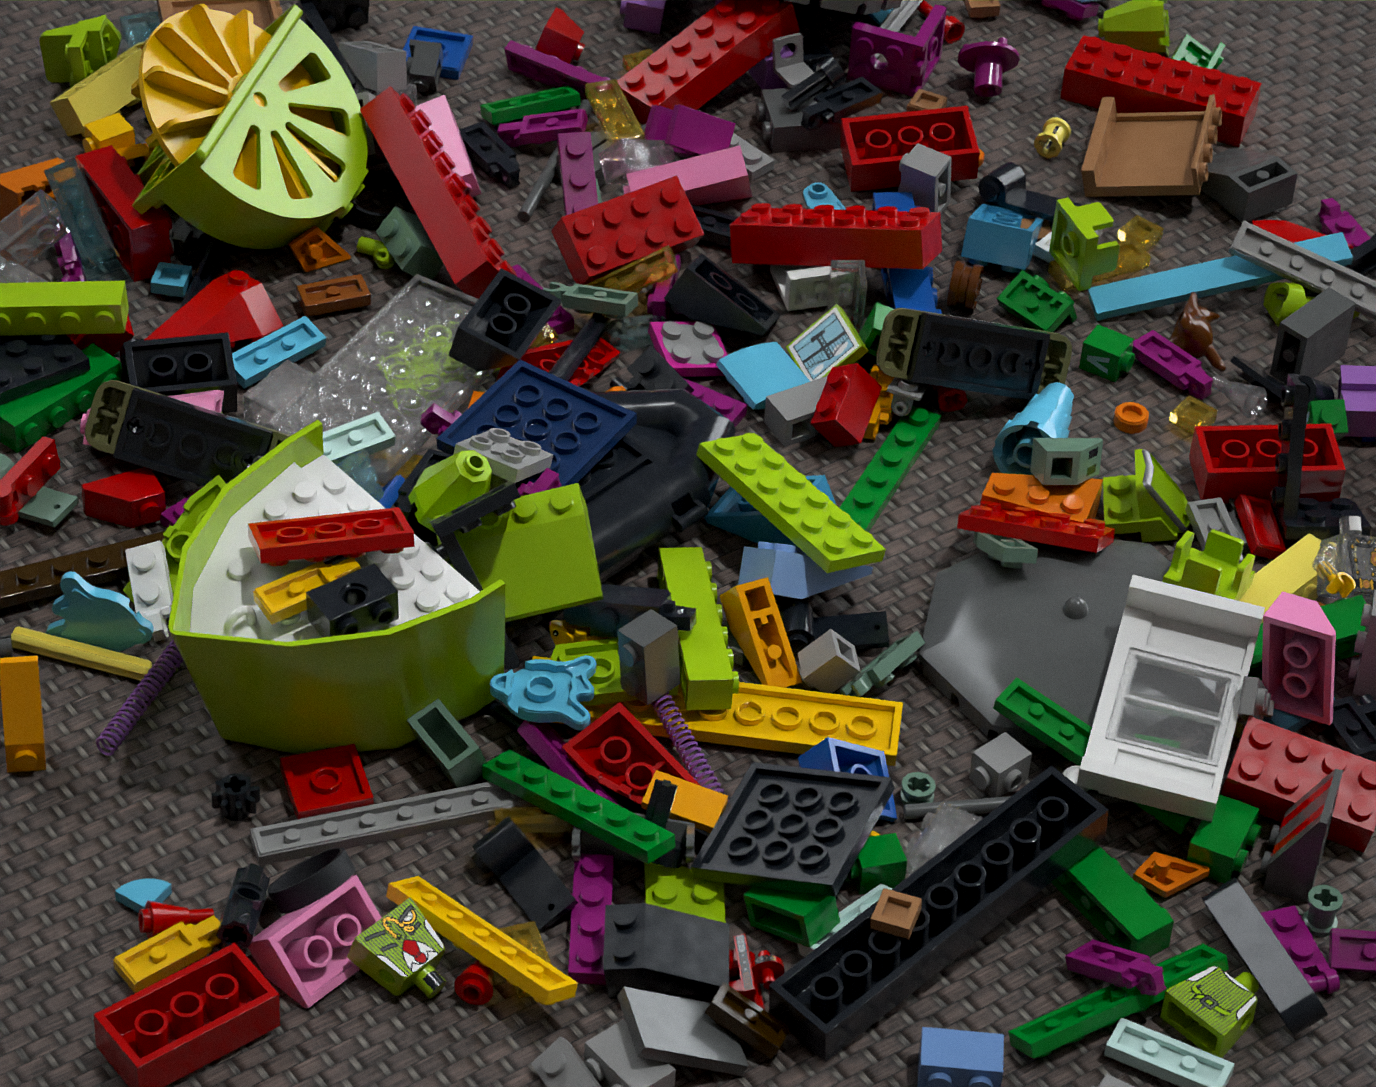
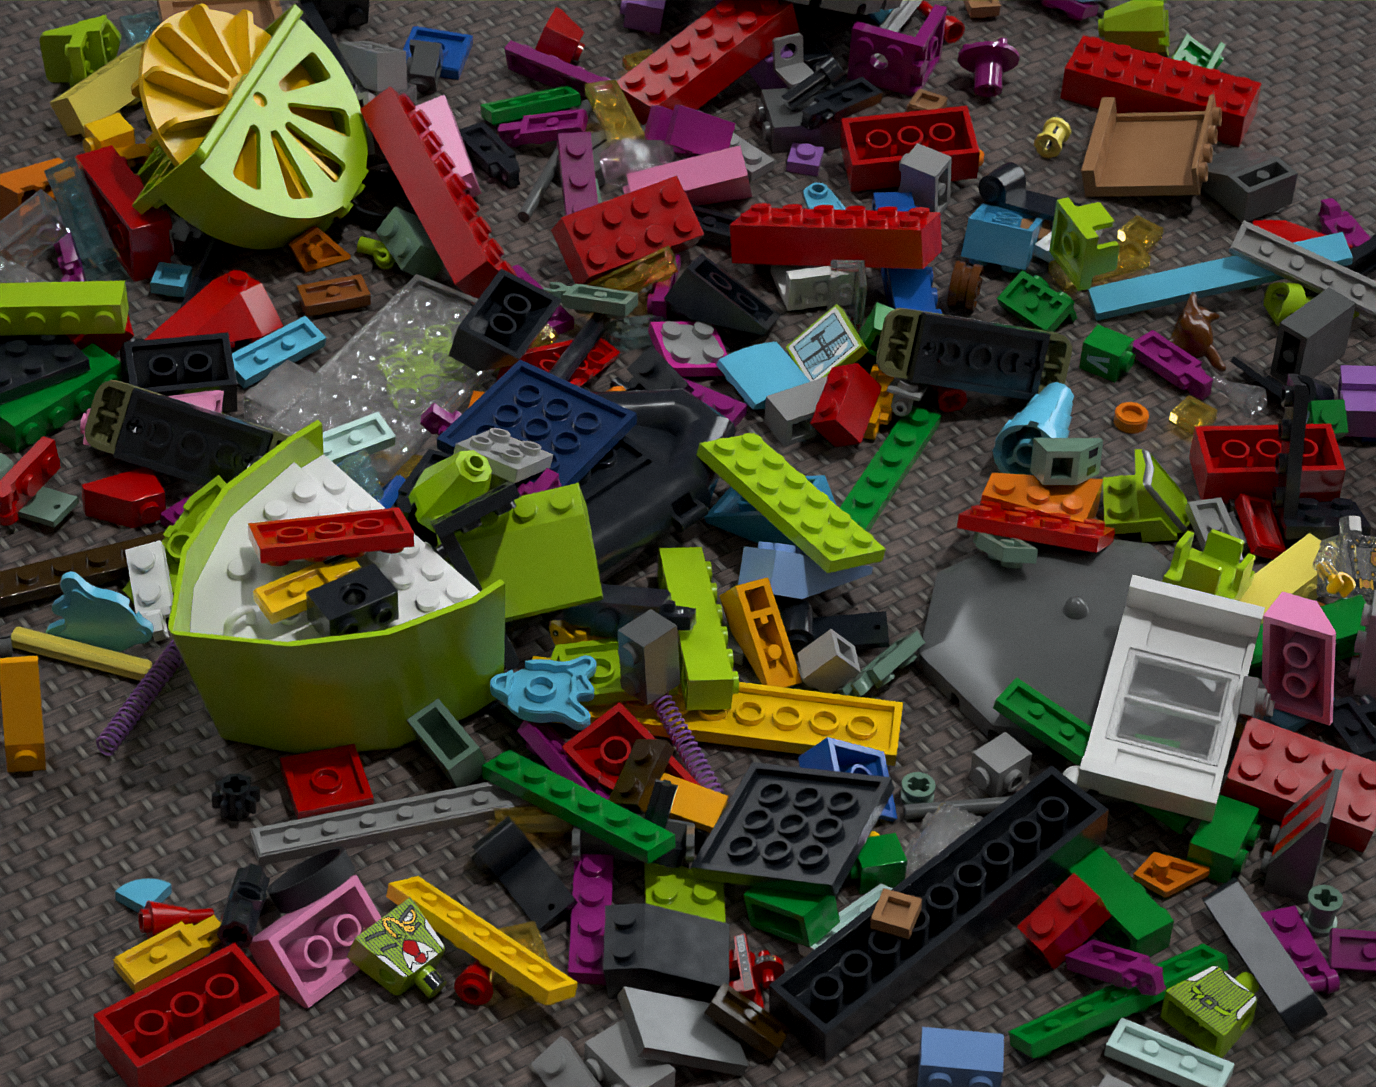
none -> dark brown plate [608,739,674,813]
none -> medium lavender plate [786,143,824,176]
none -> red brick [1017,873,1111,970]

